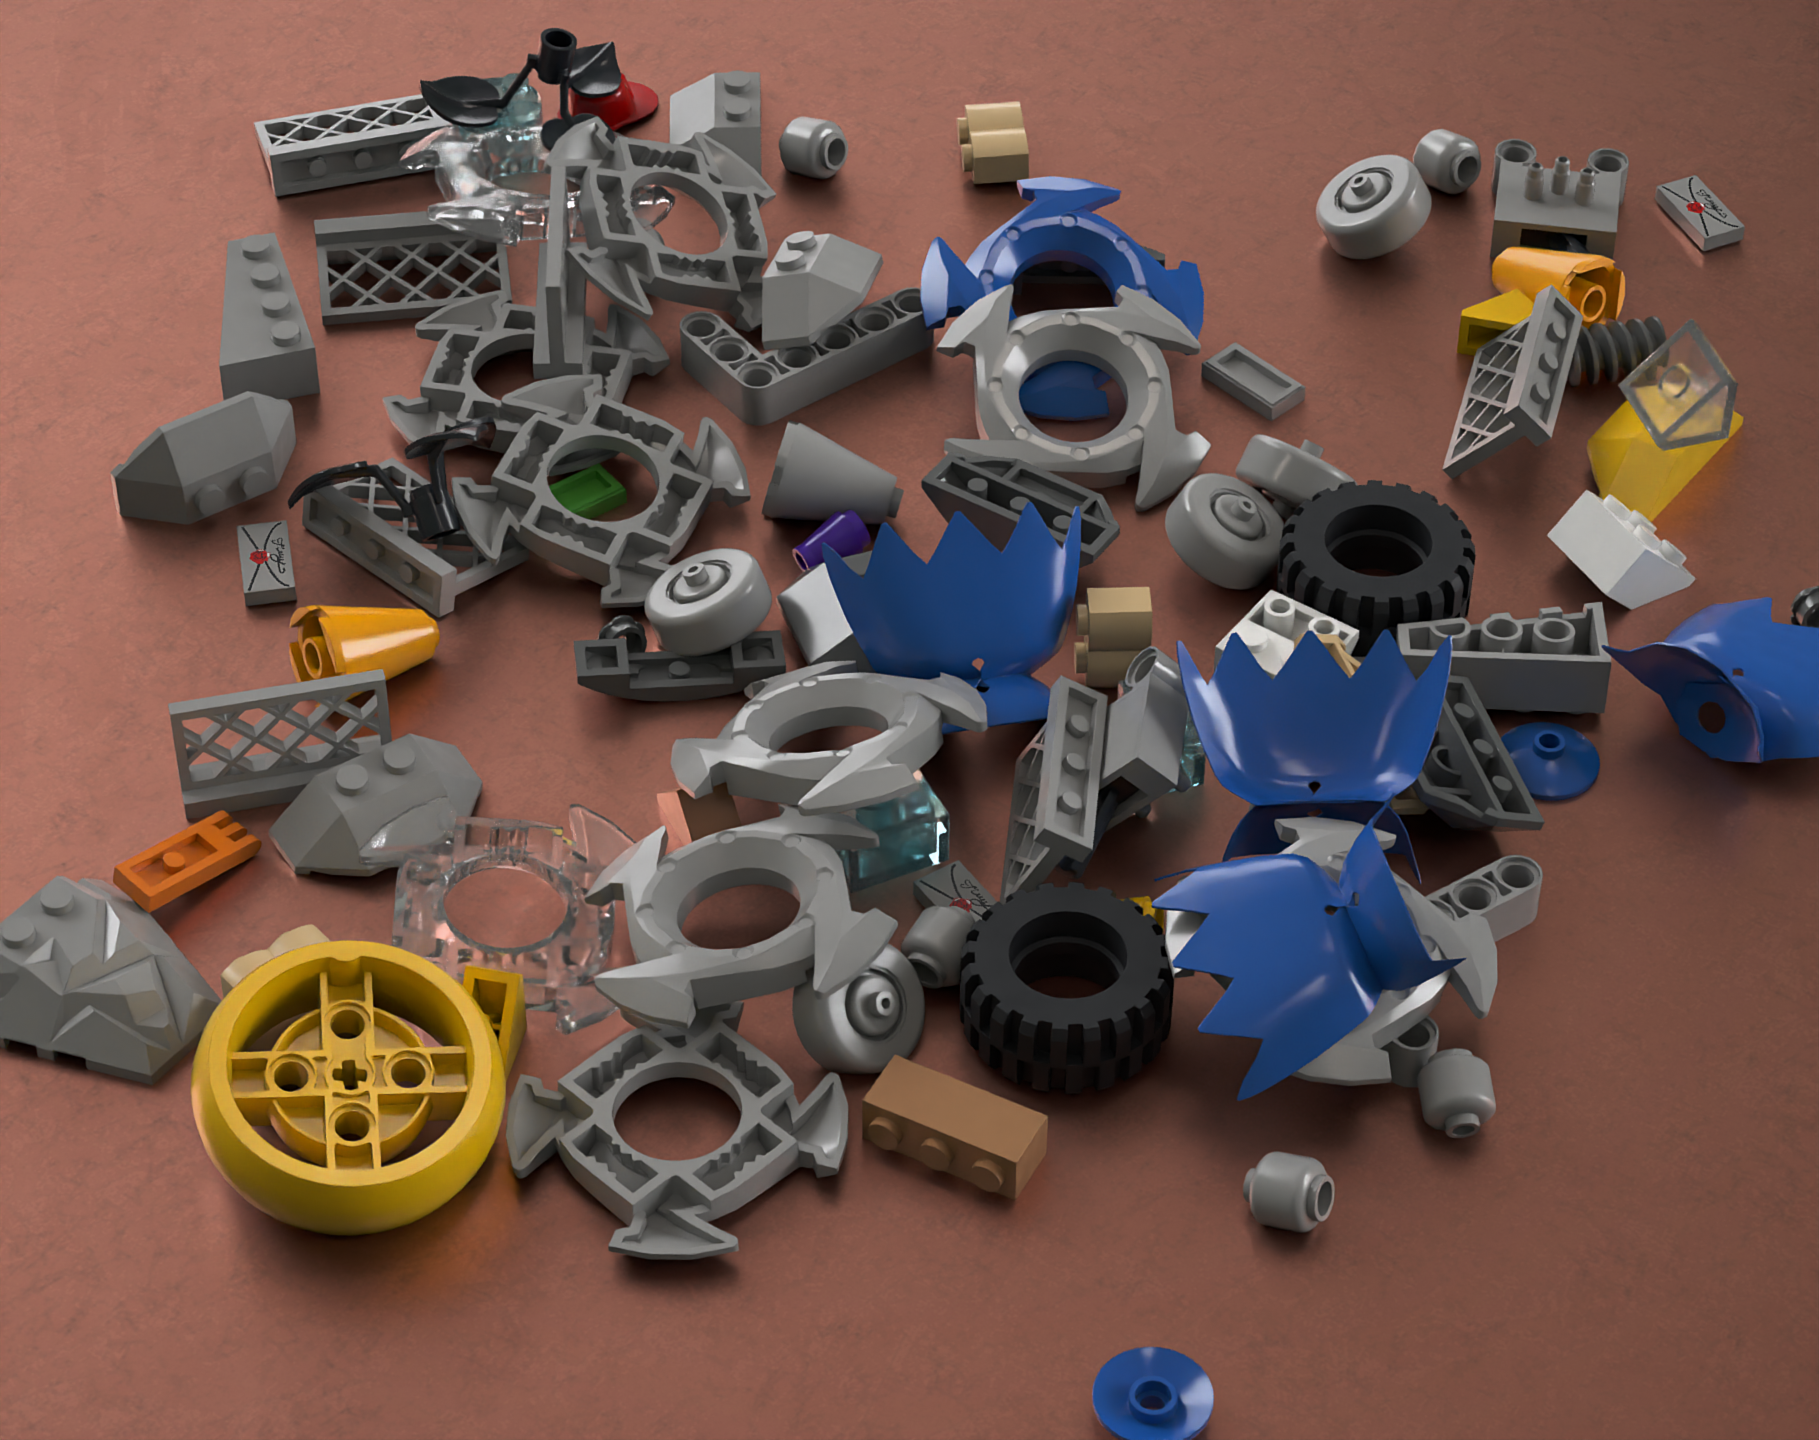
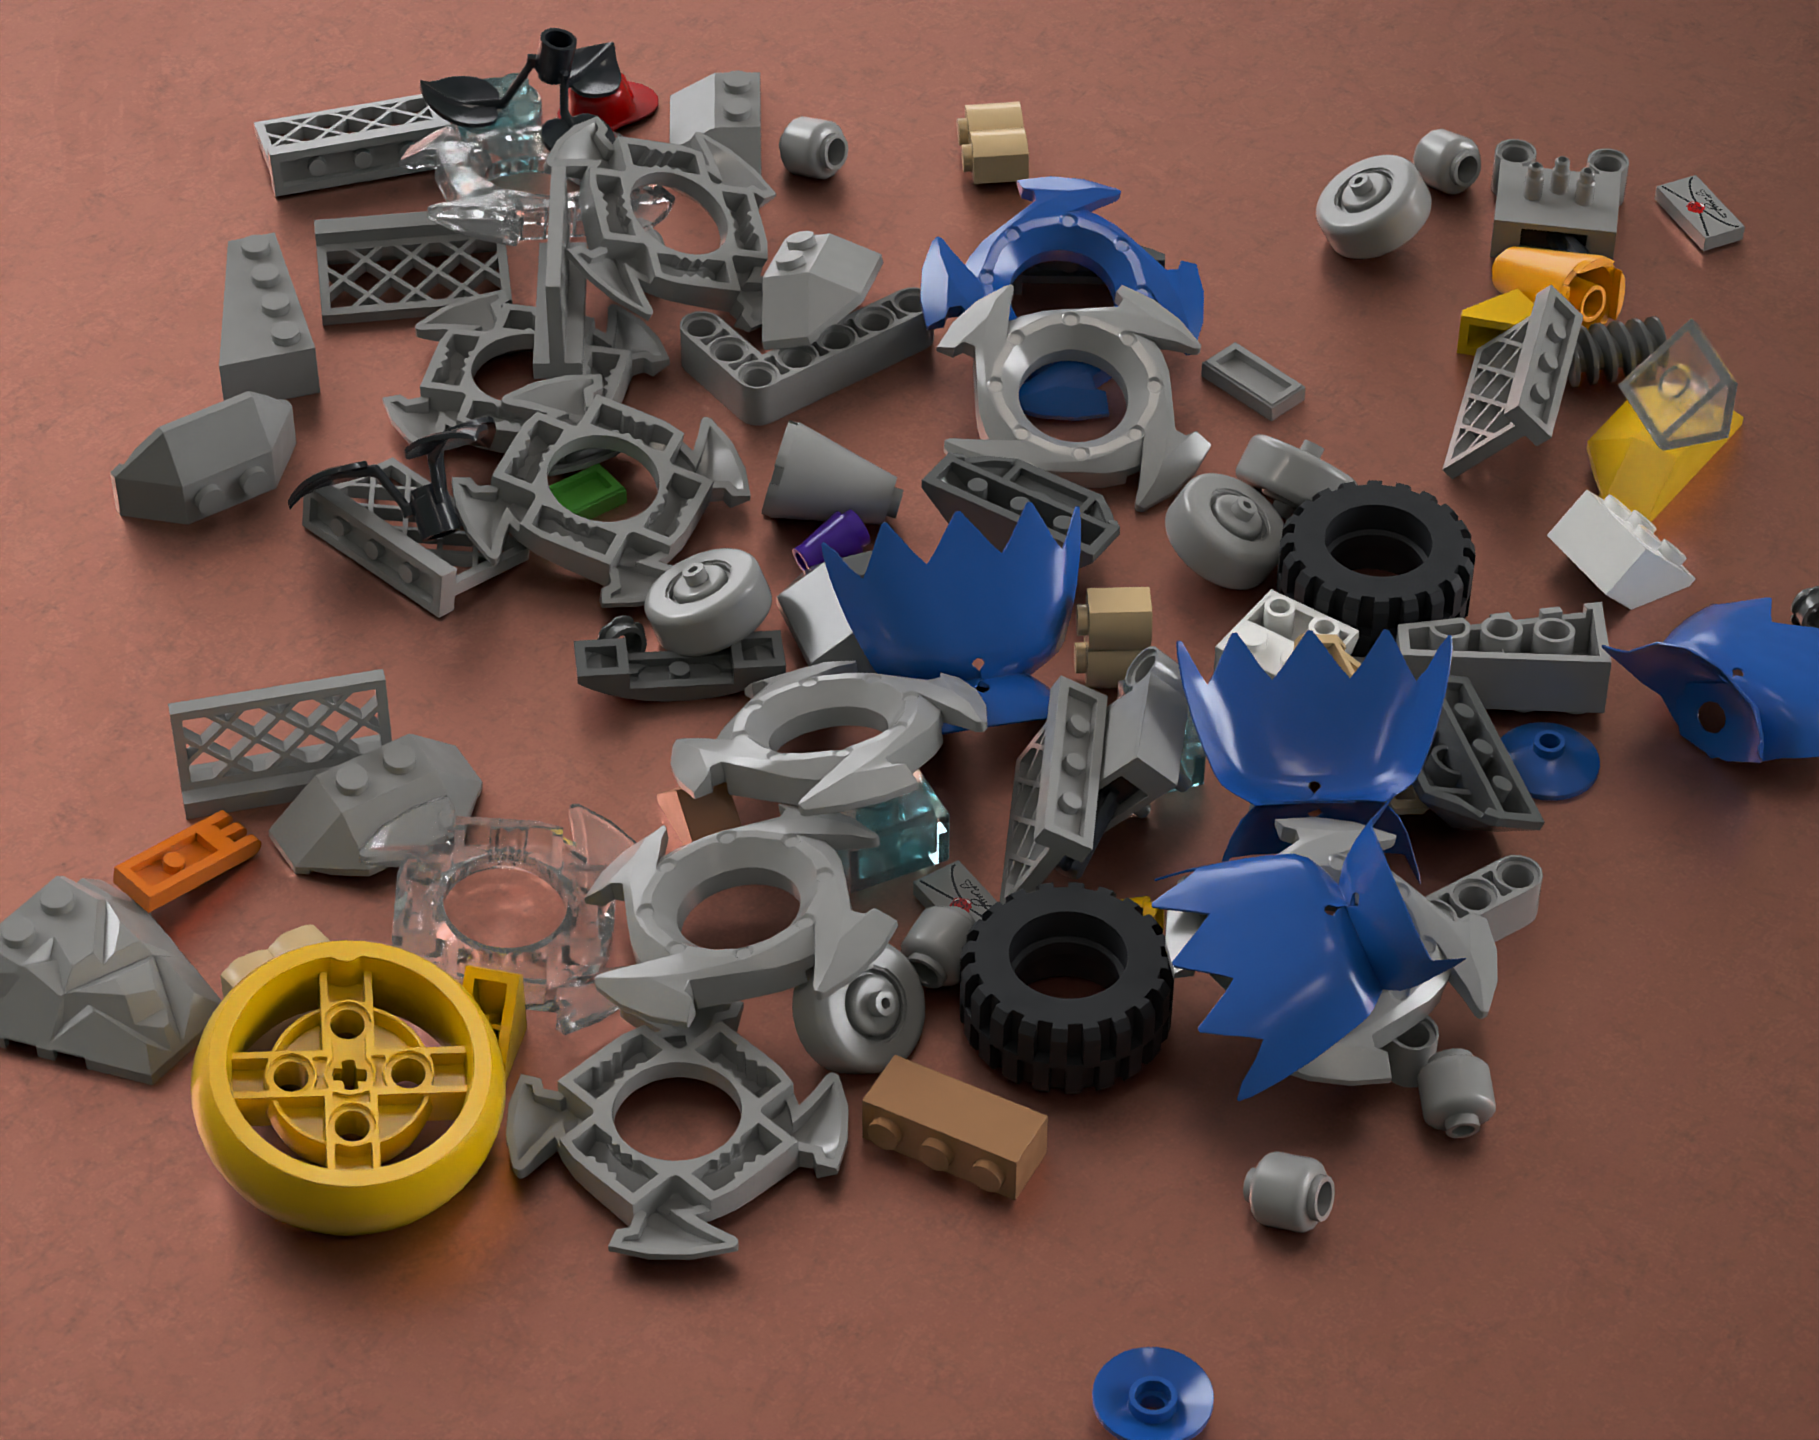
light grey tile [236,520,297,606] -> none
light orange cone [289,605,440,708] -> none

